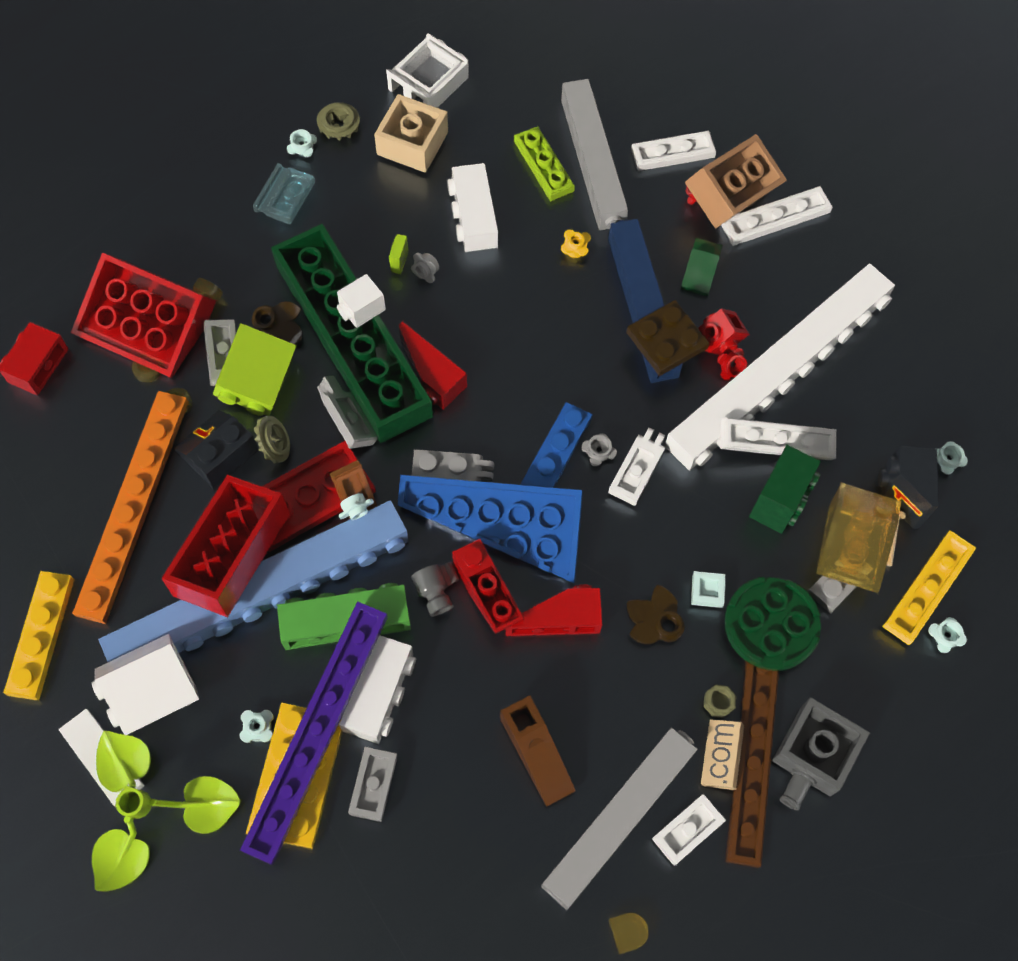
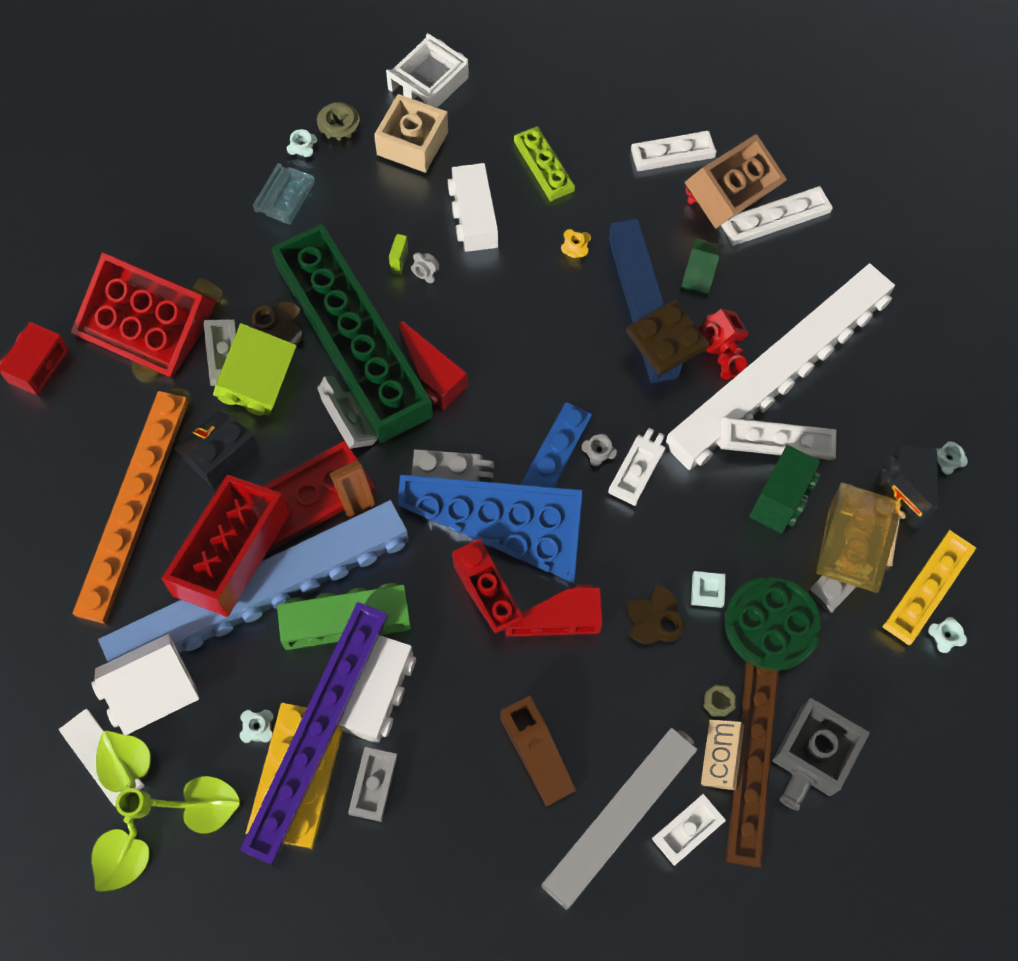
yellow plate [3,571,75,700] -> none
olive gear [254,416,290,464] -> none
white brick [337,274,386,328] -> none
light aqua plate [339,493,374,520] -> none
dark grey piece [411,562,460,617] -> none
light grey brick [561,79,628,230] -> none
clear yellow tile [609,913,648,955] -> none

